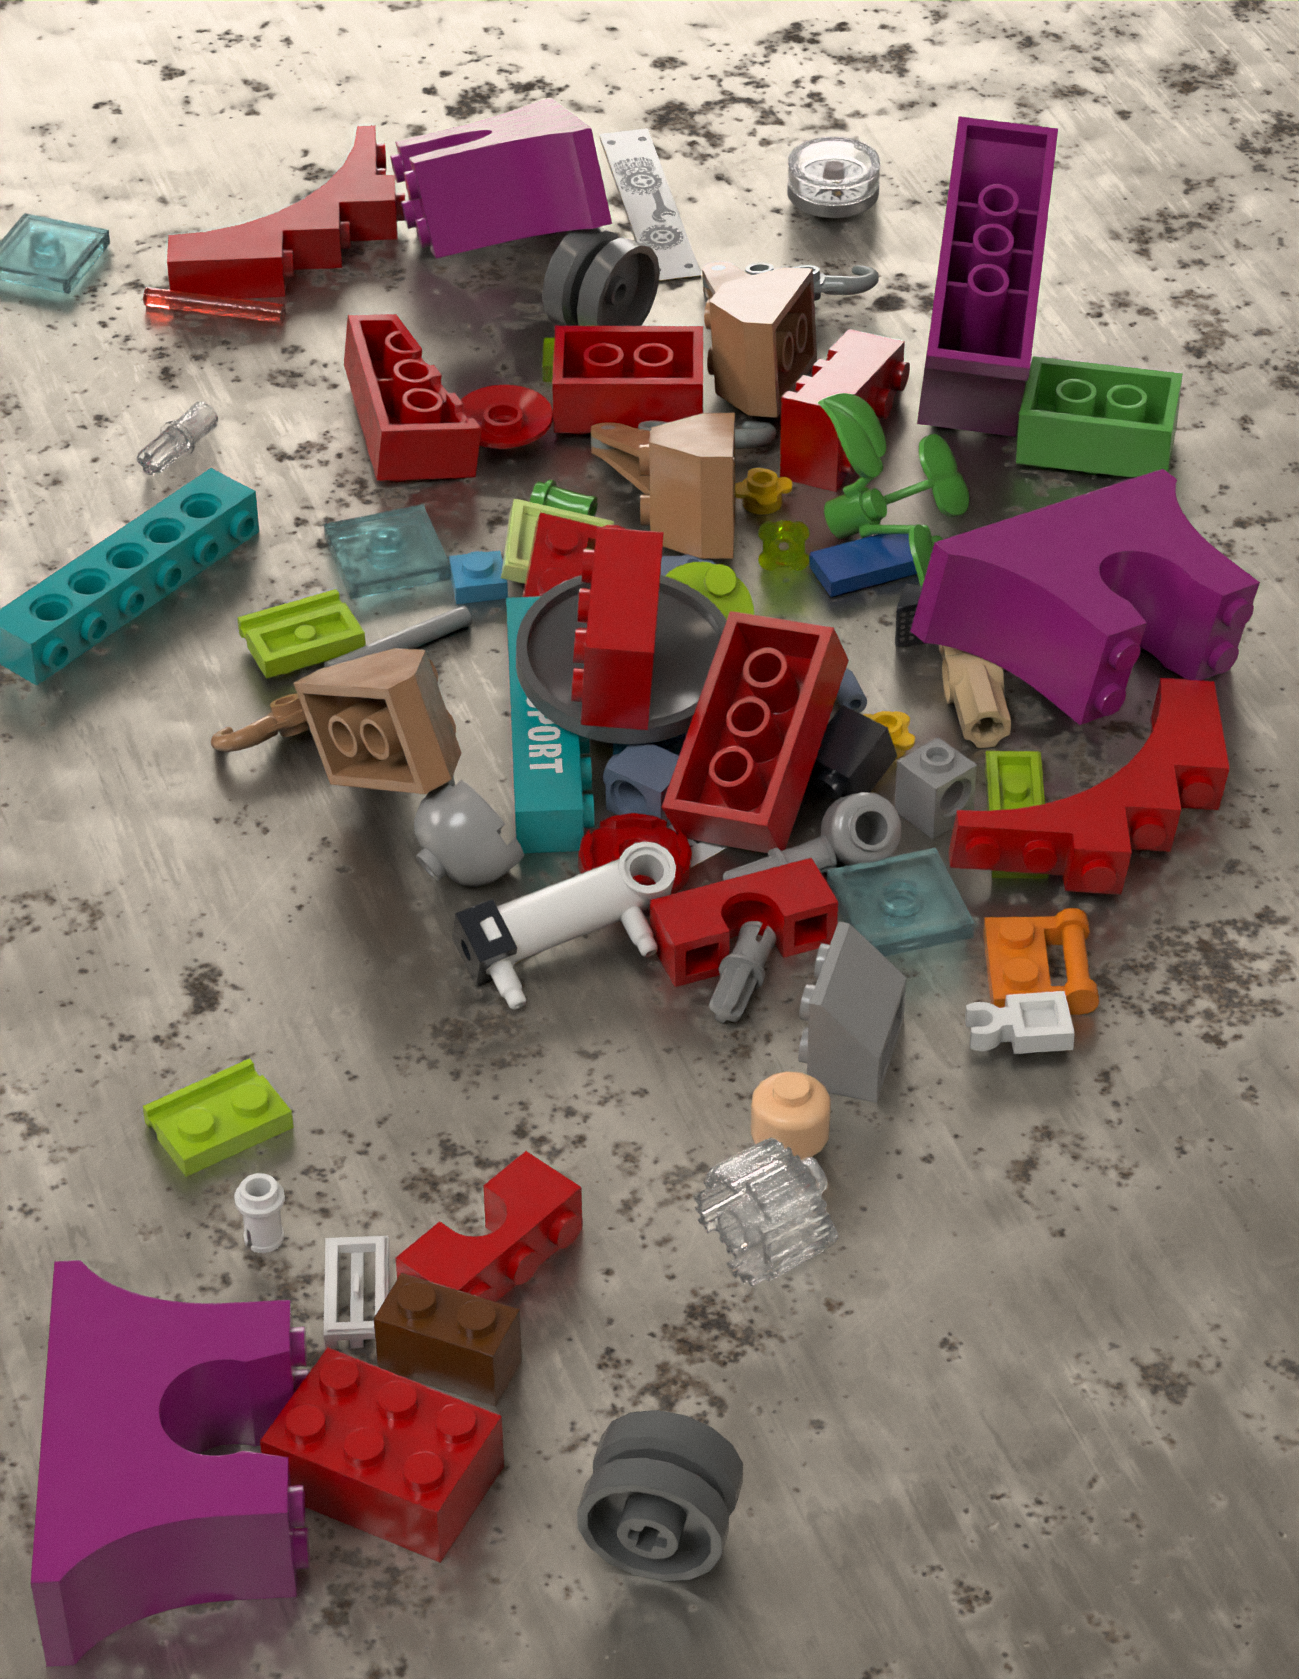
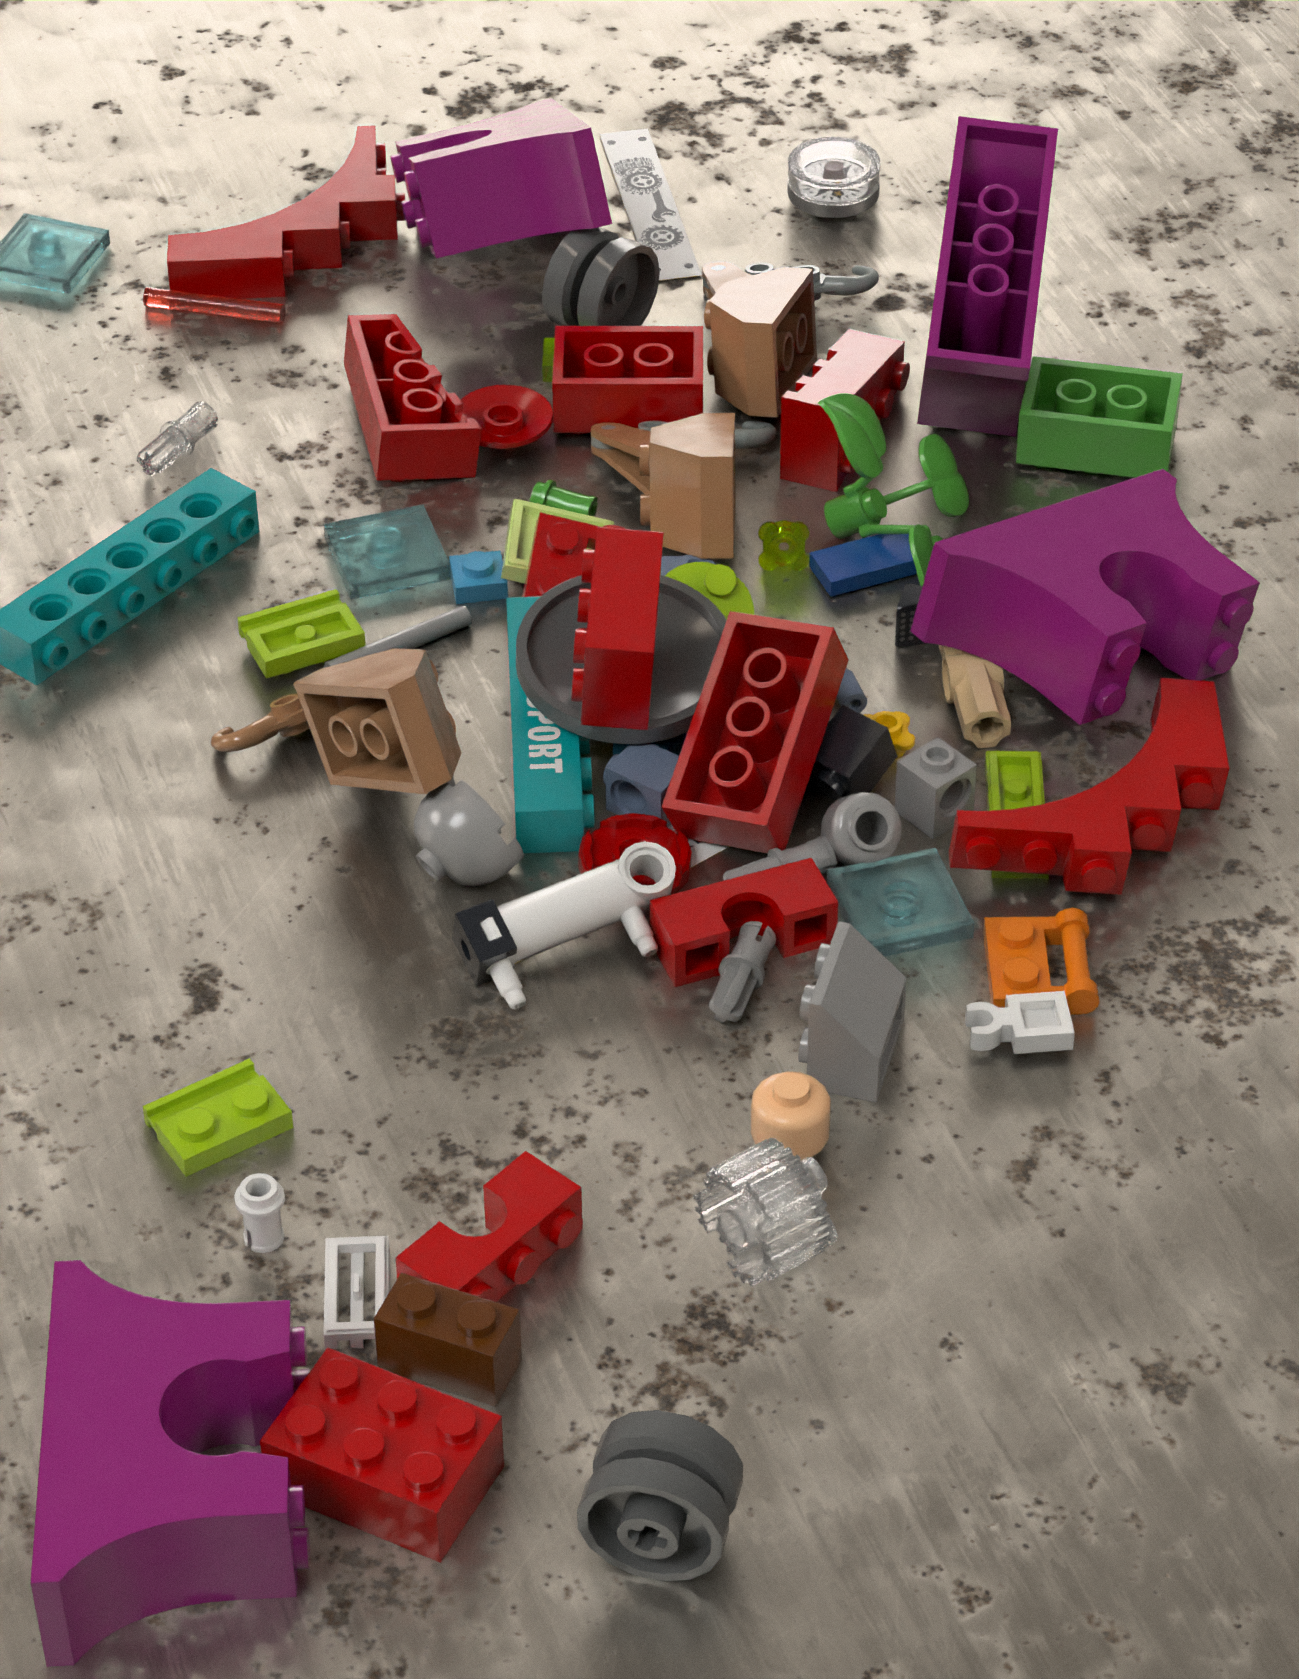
yellow plate [735,468,792,515] -> none

